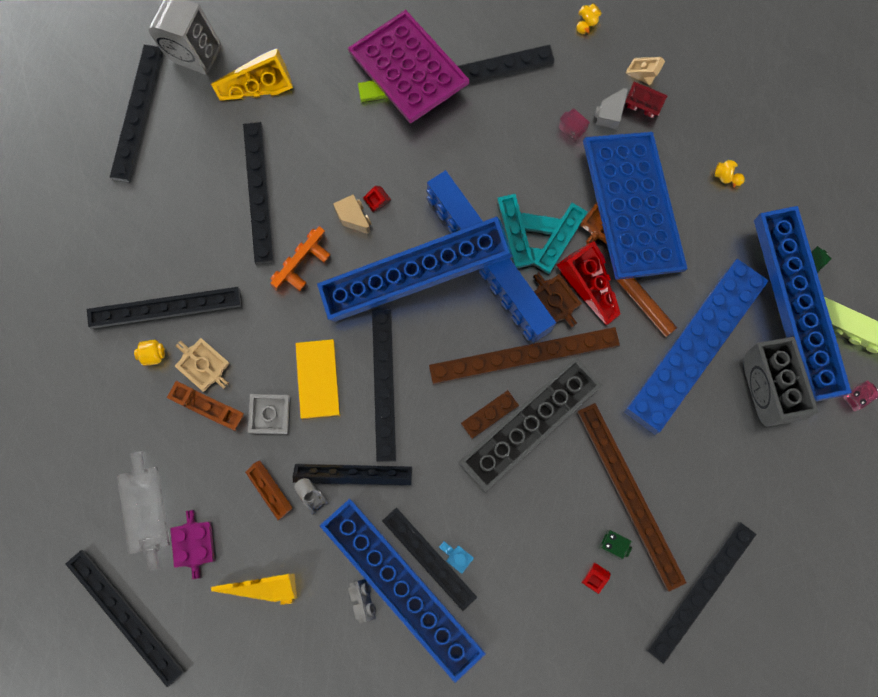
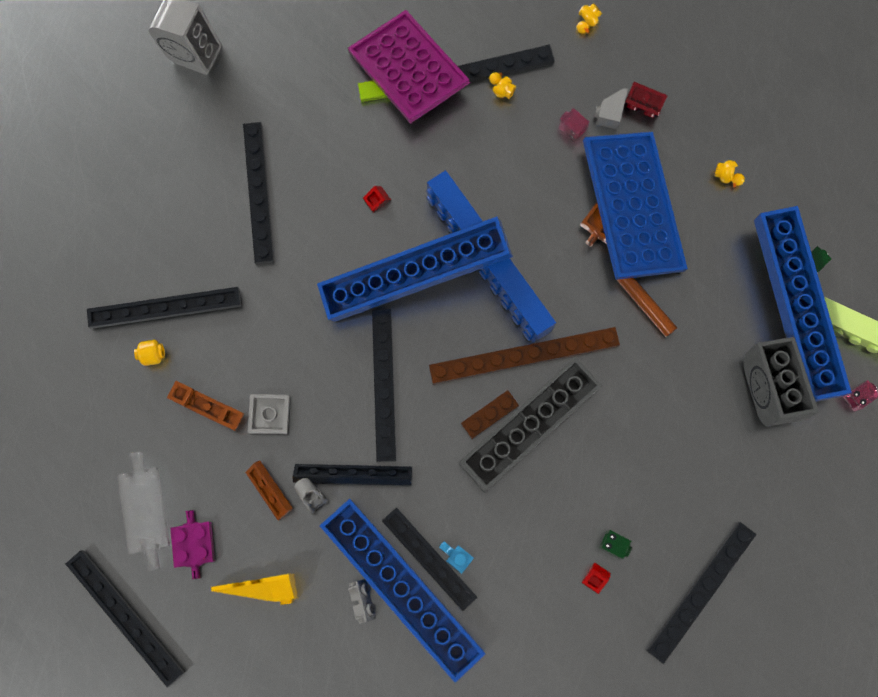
black plate [110,44,163,183] -> none
tan plate [175,338,230,392] -> none
yellow wedge [211,48,293,100] -> none
orange plate [270,226,331,291] -> none
yellow tile [295,339,340,419] -> none
tan slope [333,194,372,234] -> none
teal plate [497,194,588,274] -> none
reddish brown plate [533,272,582,328] -> none
red wedge [557,241,621,325] -> none
reddish brown plate [577,403,687,592] -> none
blue brick [624,259,769,435] -> none
tan slope [626,57,665,85] -> none
none -> yellow animal [489,72,516,99]

